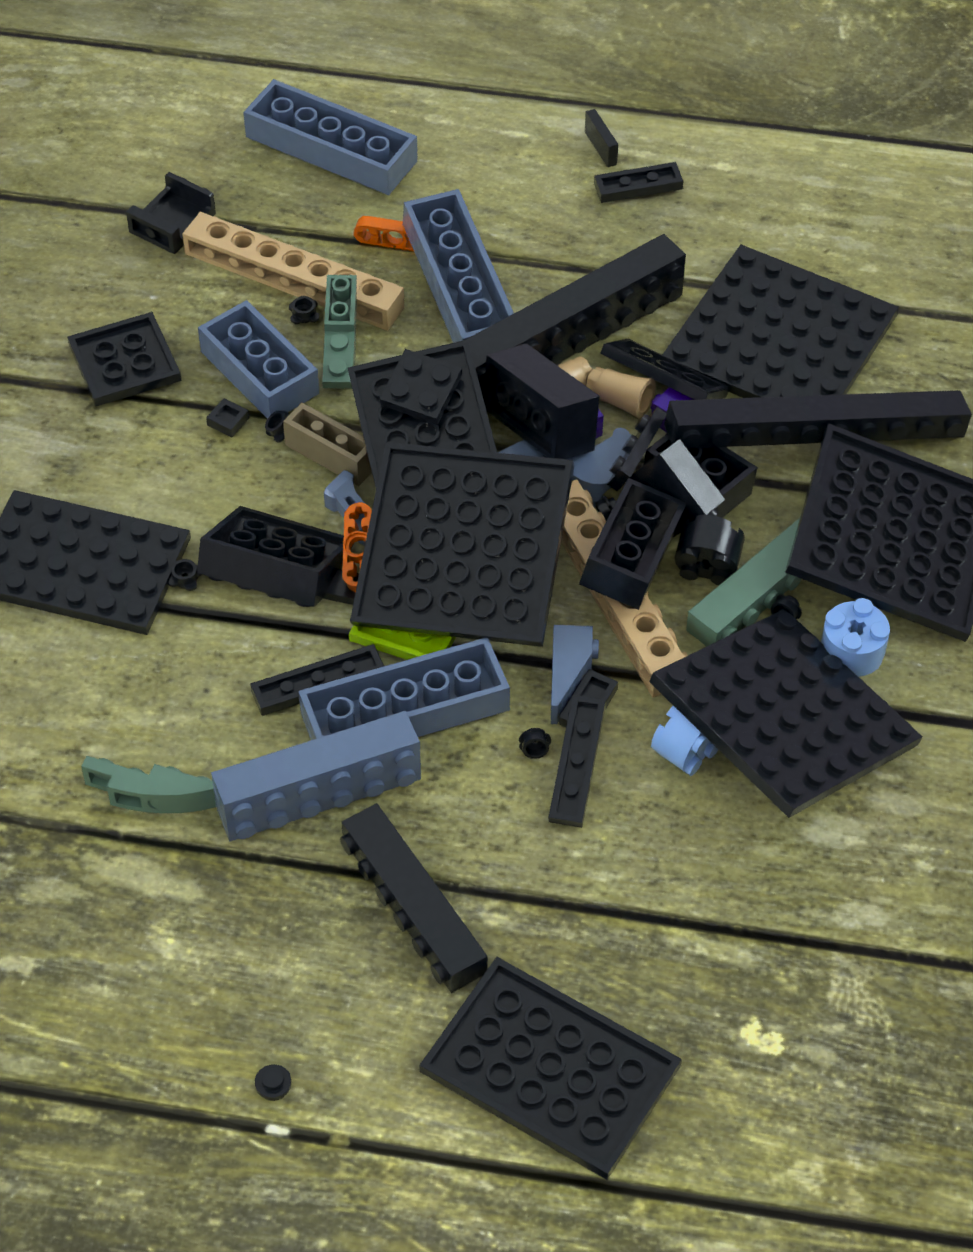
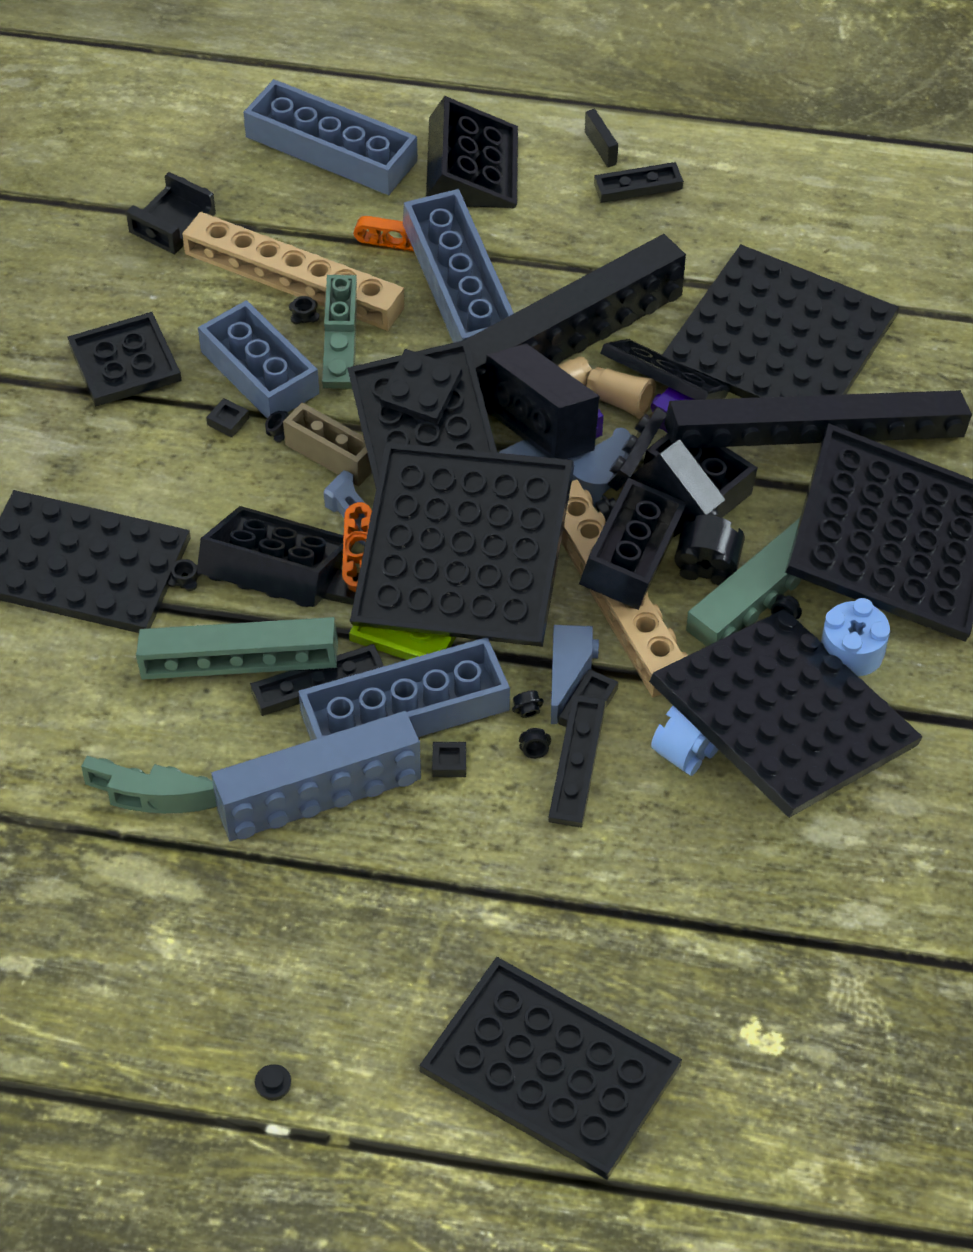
black brick [340,803,488,993] -> none
none -> sand green brick [136,617,338,680]
none -> black slope [426,96,518,208]
none -> black plate [432,742,466,777]
none -> black plate [512,690,544,718]

